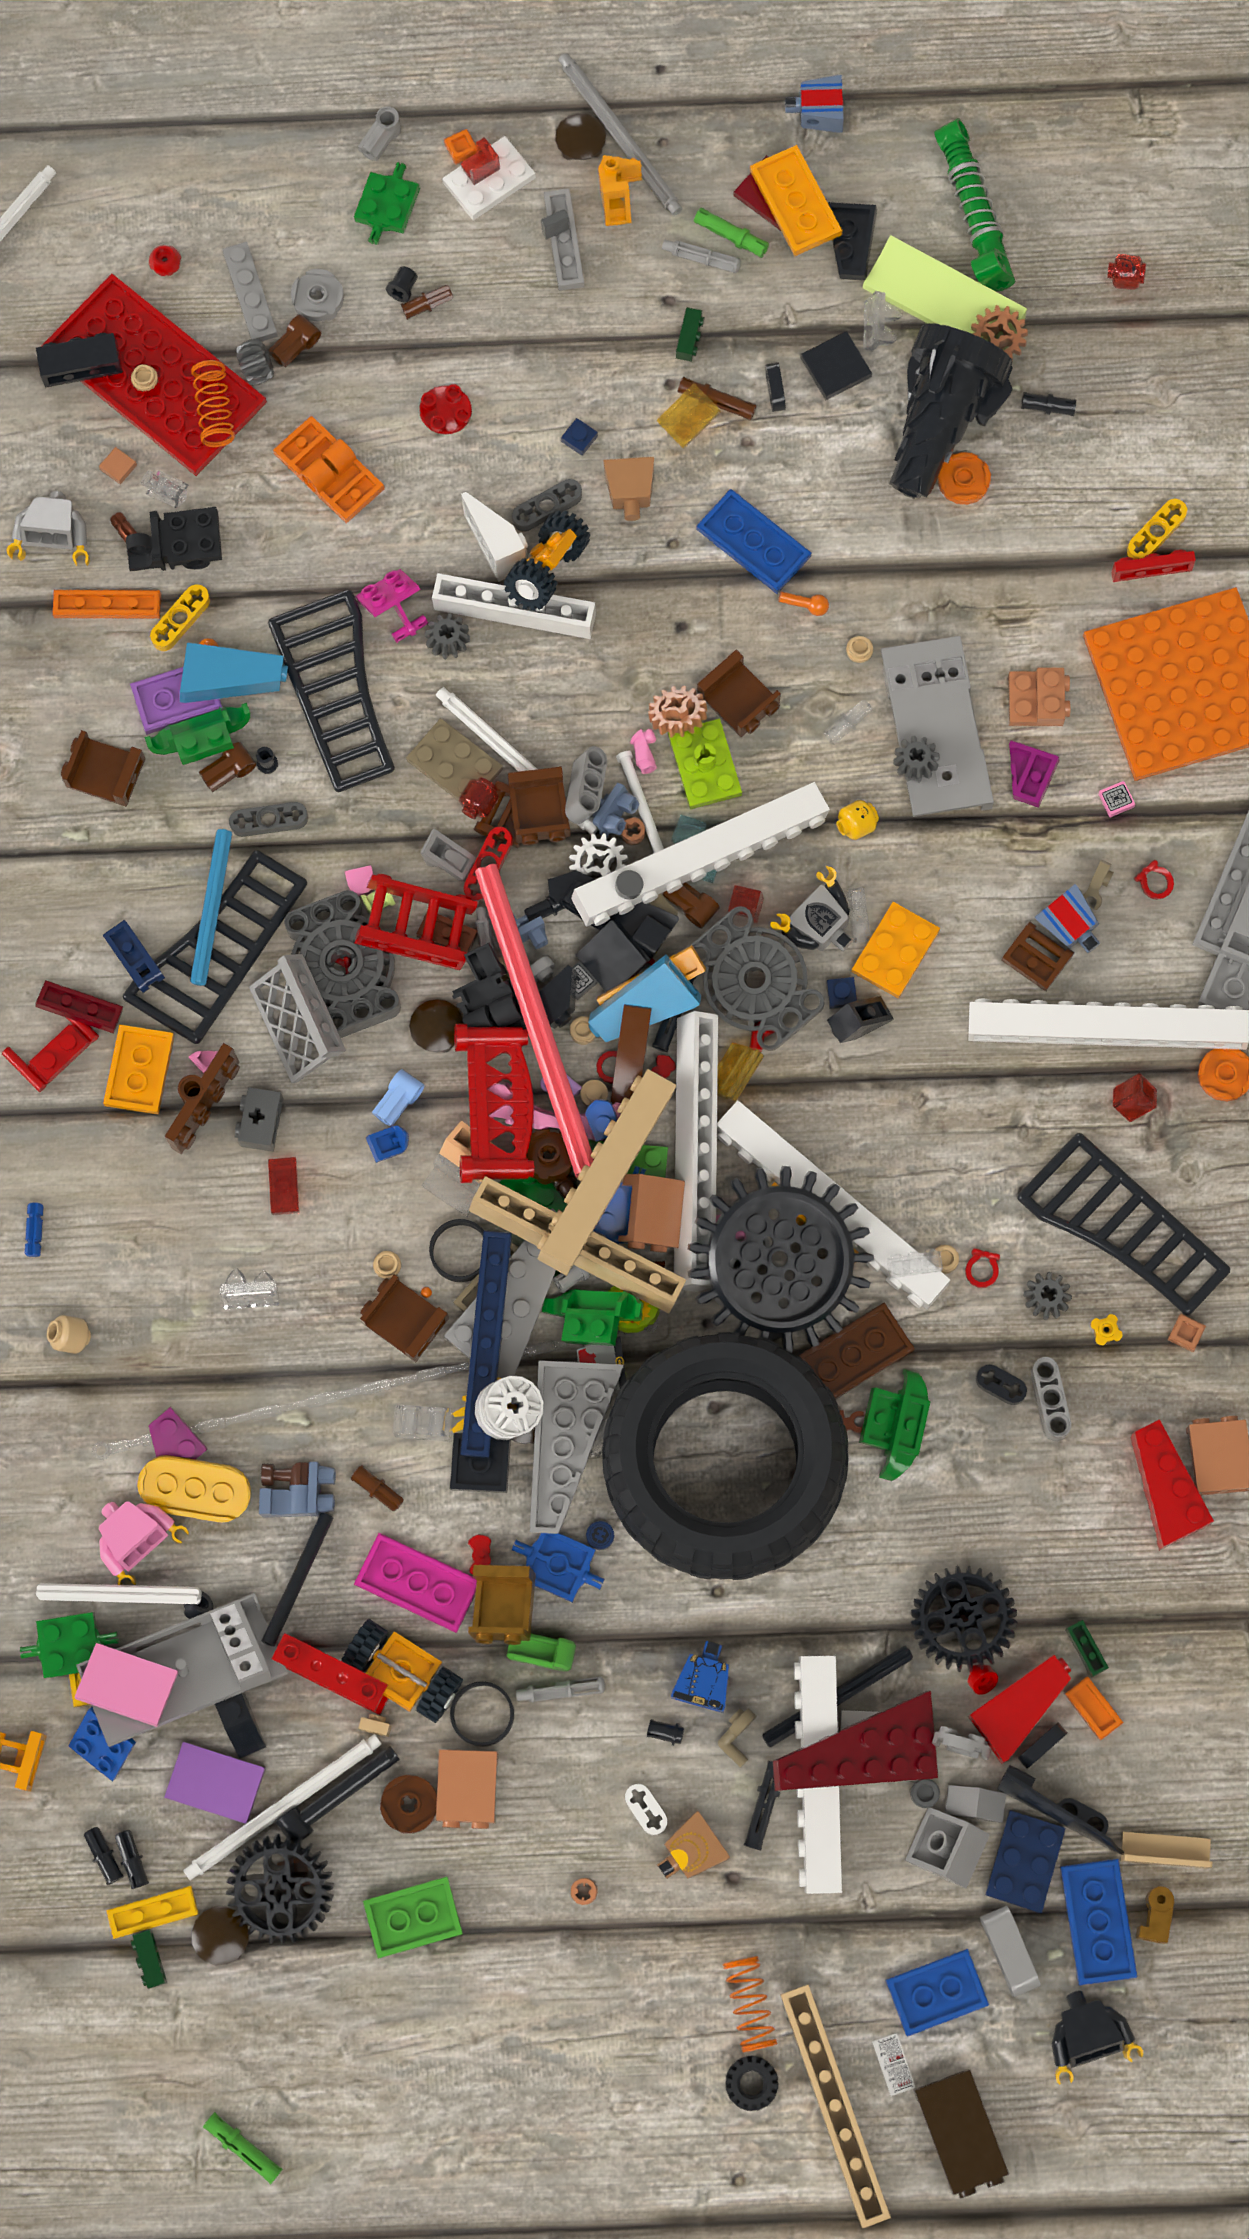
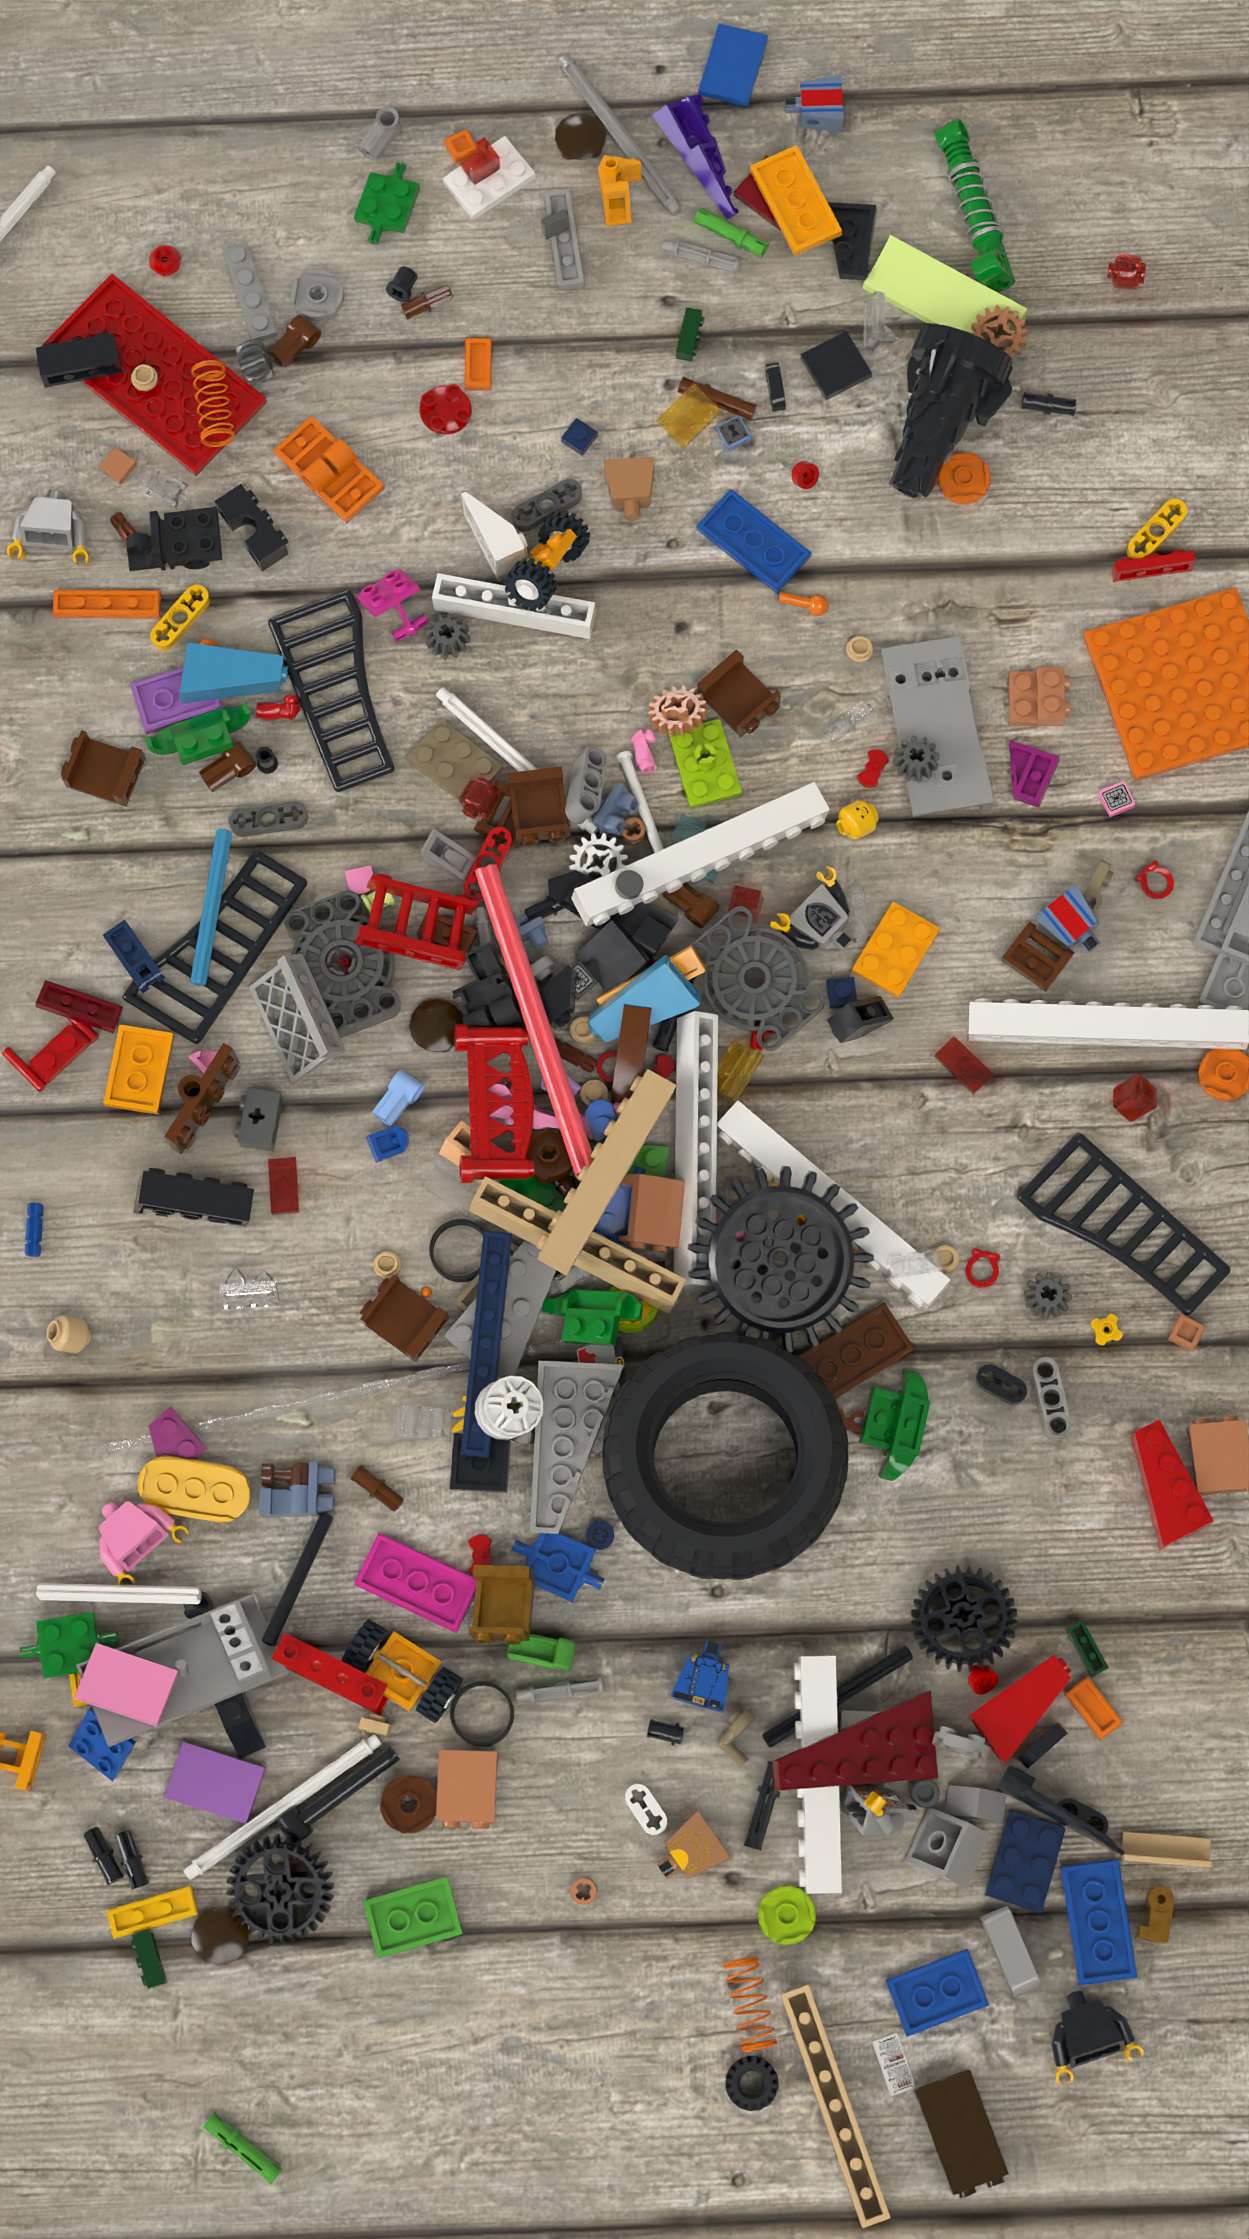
none -> black wedge [133,1168,254,1226]
none -> black arch [215,484,289,572]
none -> red arm [256,695,300,722]
none -> orange tile [465,338,492,391]
none -> copper axle [554,1037,597,1073]
none -> dark purple wedge [652,94,739,219]
none -> blue tile [698,23,768,107]
none -> tile [716,415,751,451]
none -> lime tile [758,1886,816,1945]
none -> red tile [792,461,819,489]
none -> light grey torso [842,1784,917,1836]
none -> red piece [857,749,889,788]
none -> clear red plate [934,1036,994,1095]

